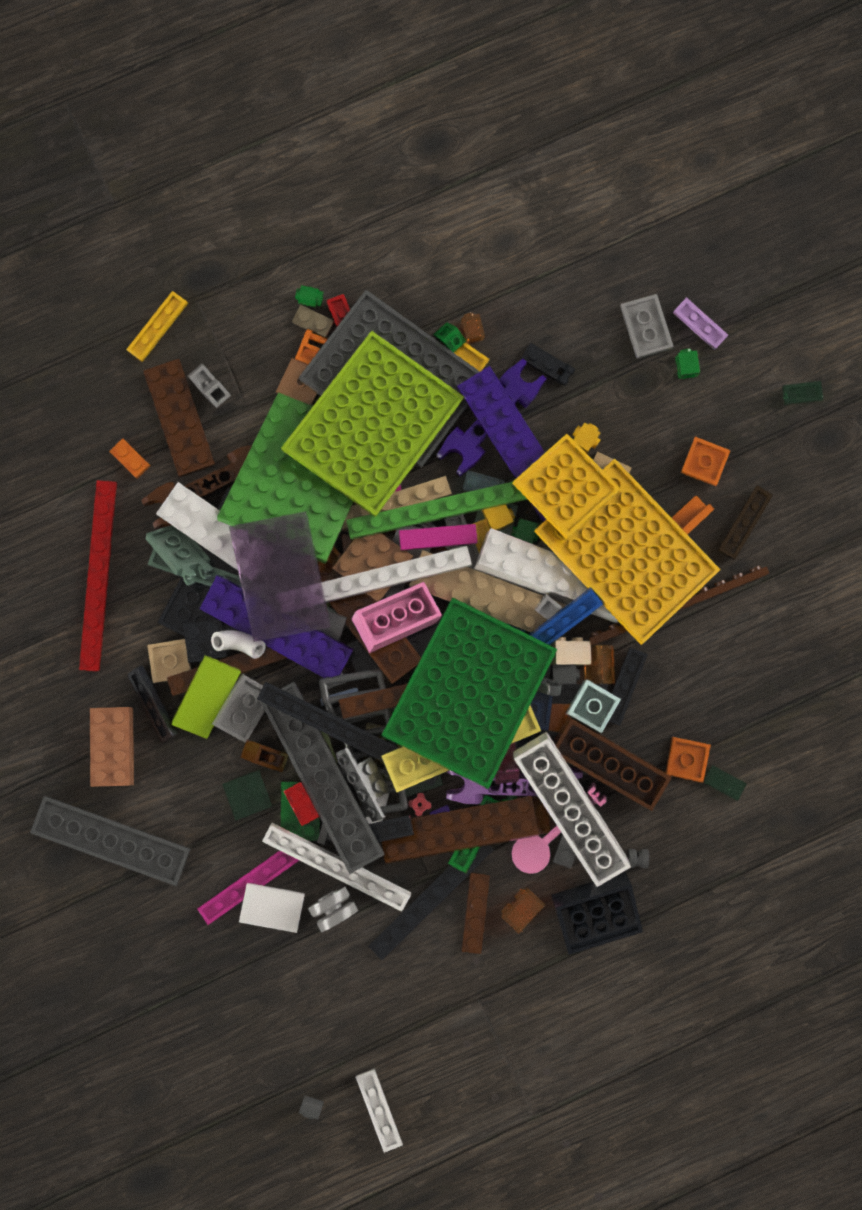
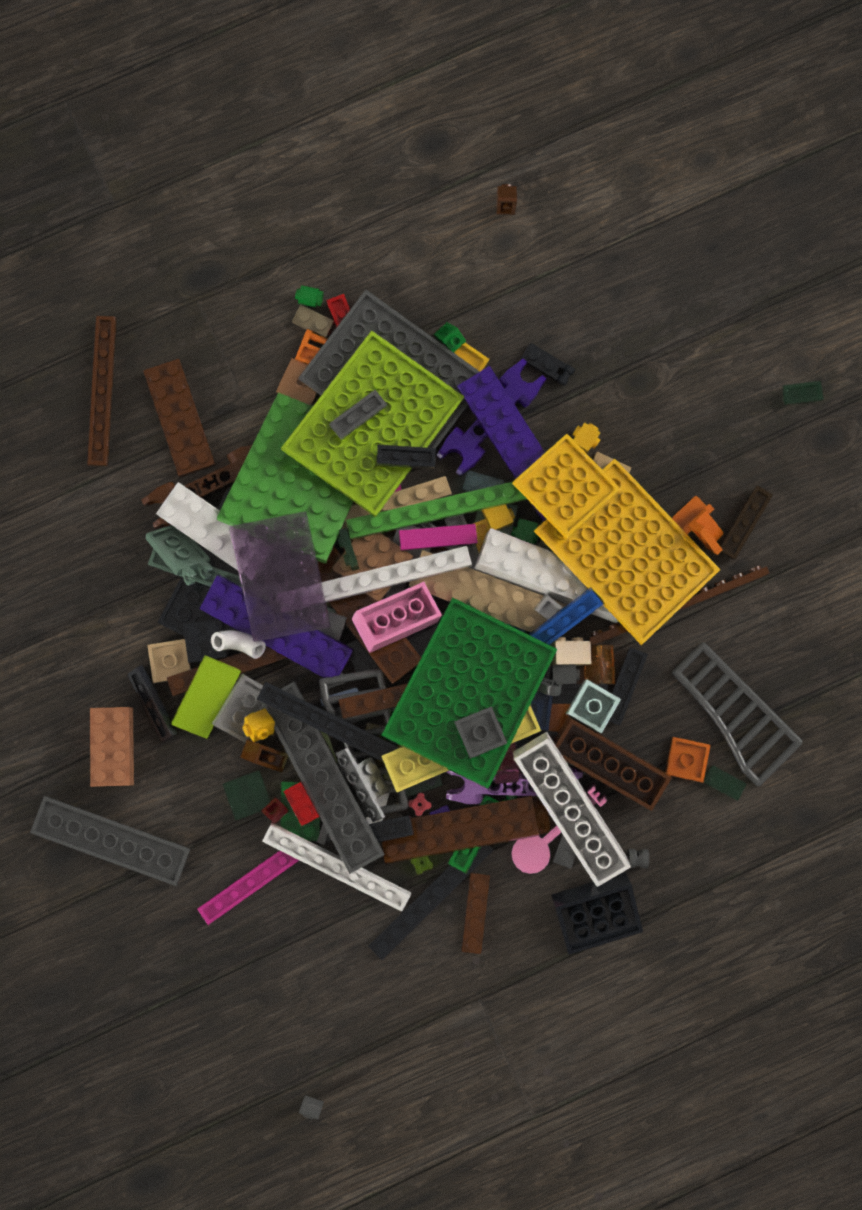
red plate [79,480,117,672] -> none
orange plate [109,439,150,479] -> none
yellow tile [126,291,188,362] -> none
light grey brick [188,363,231,408] -> none
white tile [239,883,305,933] -> none
light grey wheel [308,886,359,932] -> none
white plate [356,1068,403,1153] -> none
clear orange brick [461,313,485,344] -> none
clear orange brick [501,887,545,934] -> none
light grey plate [620,294,674,359] -> none
lavender plate [673,297,728,350] -> none
green brick [675,349,700,379] -> none
orange plate [680,437,731,486] -> none
none -> reddish brown plate [87,316,116,467]
none -> yellow brick [243,708,275,742]
none -> dark red plate [261,797,289,824]
none -> dark grey plate [329,390,387,440]
none -> clear green plate [337,528,360,571]
none -> black plate [376,445,436,469]
none -> clear neon green plate [411,856,433,875]
none -> dark grey plate [455,706,507,759]
none -> reddish brown slope [496,184,517,215]
none -> dark grey bar [672,642,803,787]
none -> orange panel [688,510,724,555]

